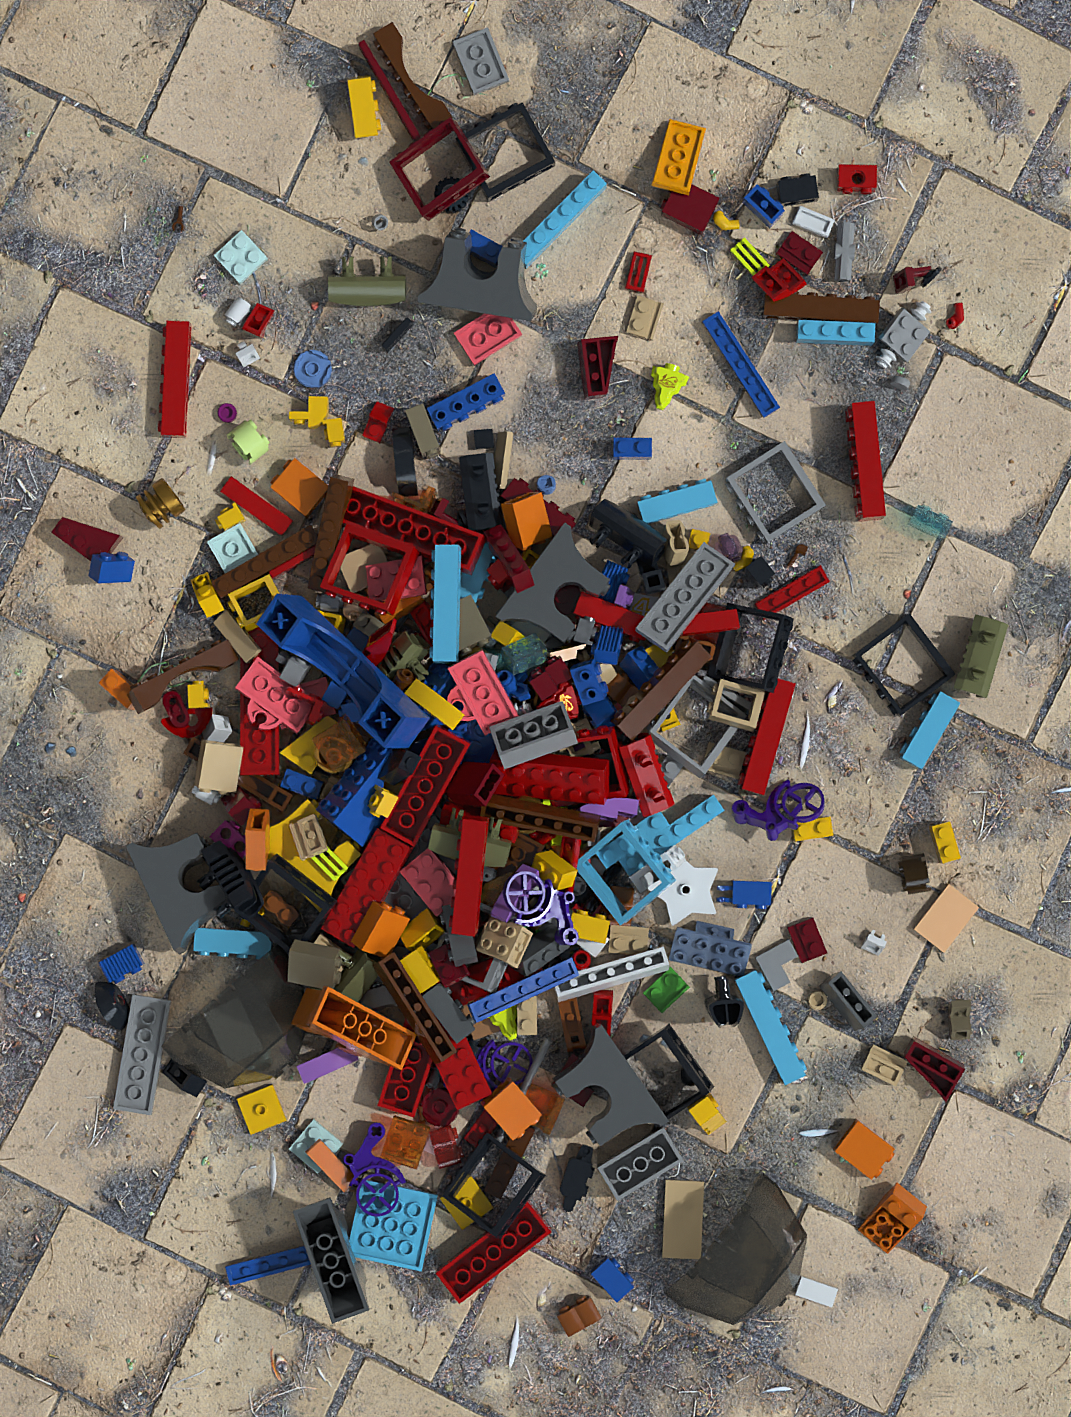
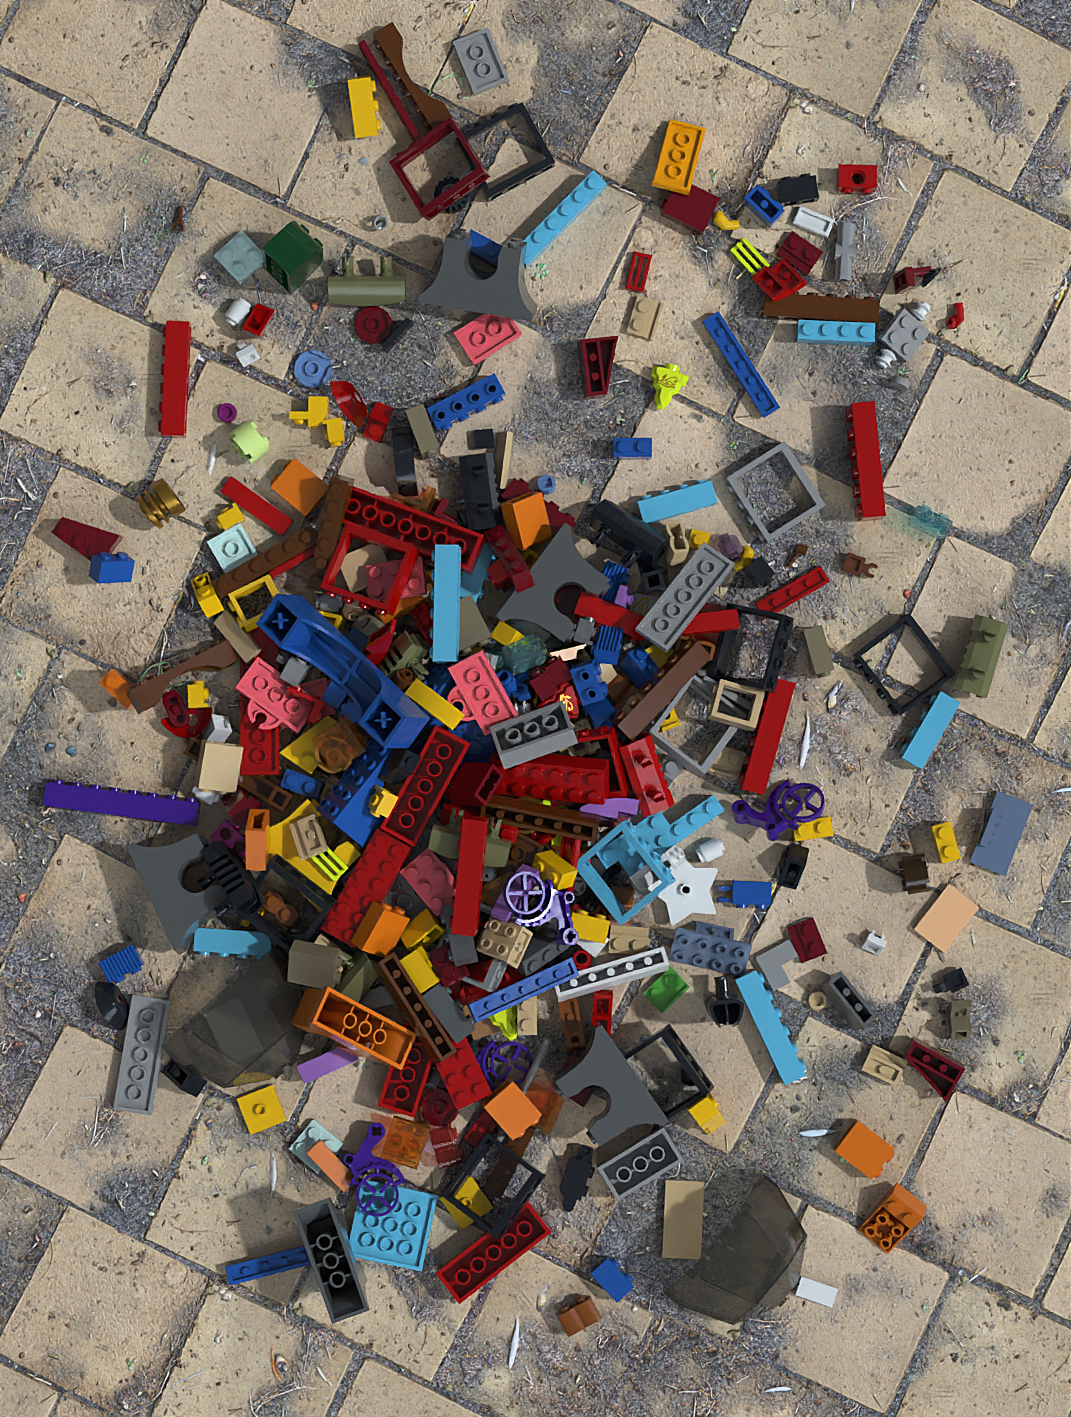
none -> dark purple brick [43,779,201,826]
none -> dark green brick [262,221,323,295]
none -> red piece [330,381,367,428]
none -> dark red tile [354,306,392,345]
none -> white brick [695,838,725,863]
none -> black slope [778,843,809,890]
none -> dark tan brick [800,625,834,679]
none -> copper plate [841,552,878,578]
none -> black plate [932,967,969,994]
none -> sand blue bracket [970,791,1033,876]

